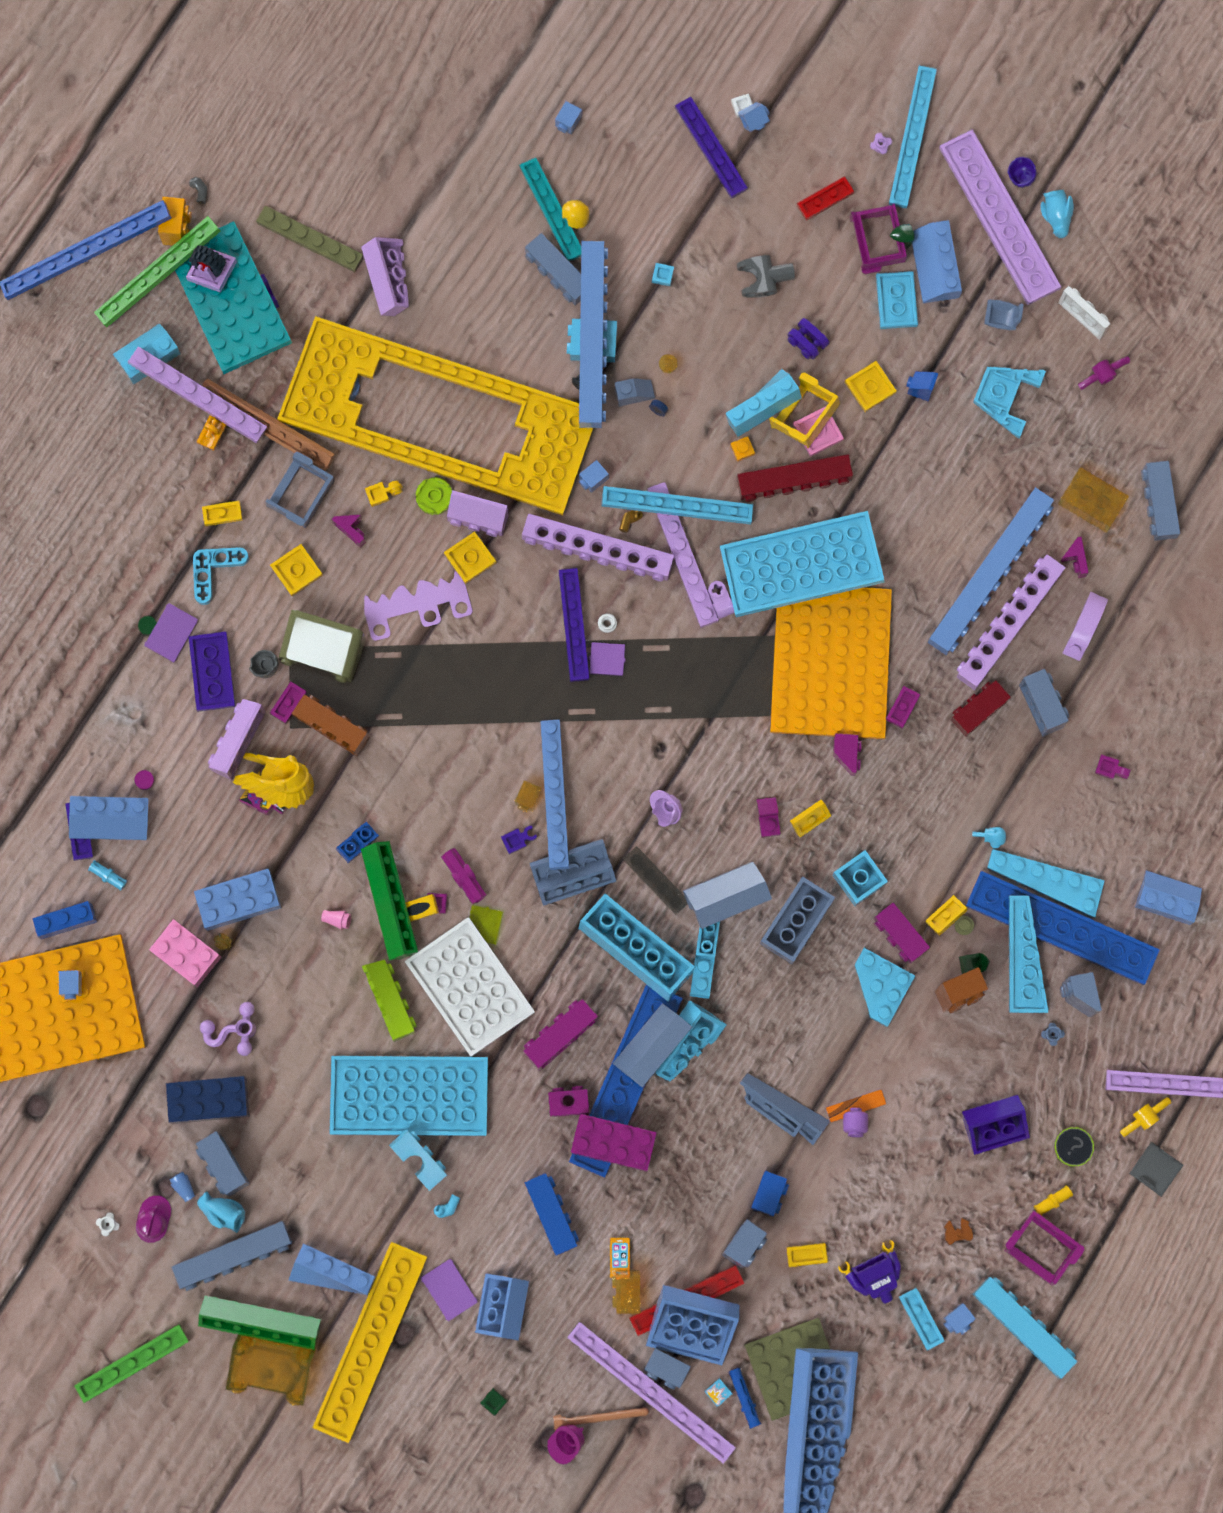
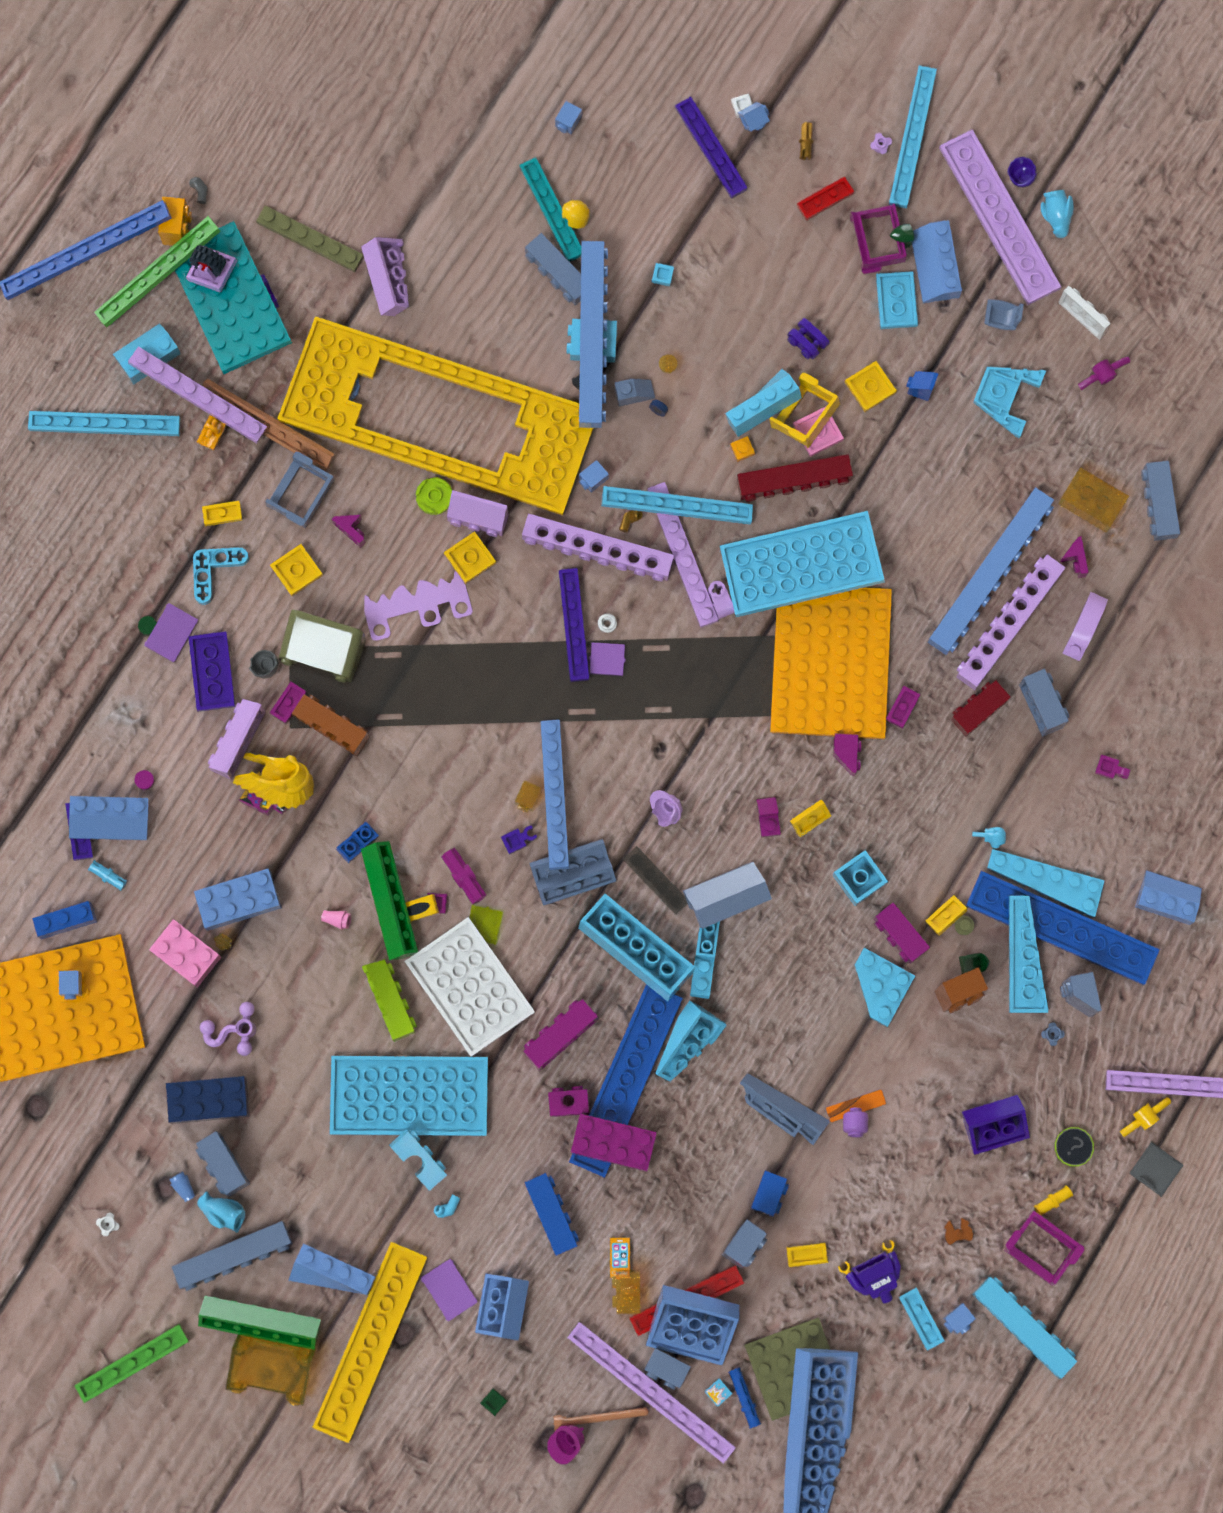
magenta piece [136,1196,171,1243] -> none
yellow plate [365,481,403,507] -> none
sand blue slope [612,1003,692,1088] -> none
dark grey connector [737,255,795,298] -> none
sand blue brick [760,876,835,964] -> none
none -> medium azure plate [28,411,181,436]
none -> pearl gold axle [799,122,814,160]

